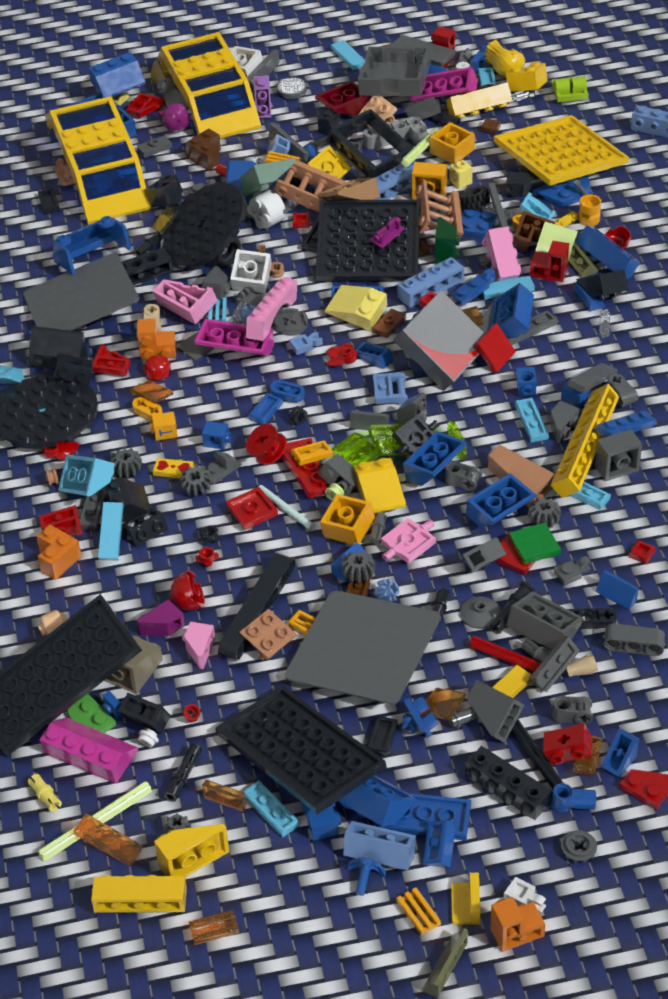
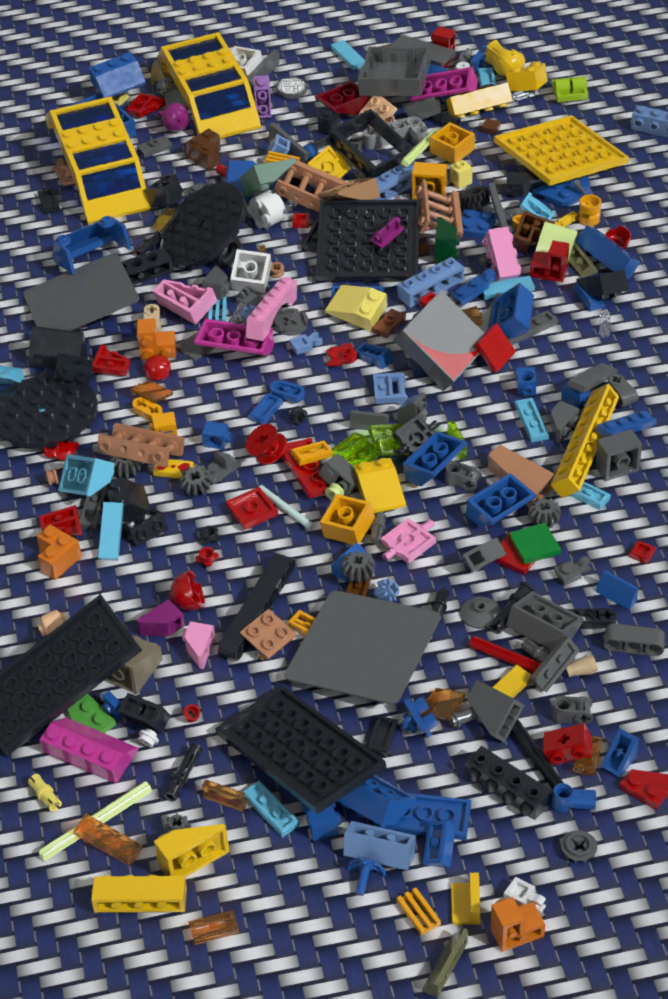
none -> nougat fence [97,423,185,467]

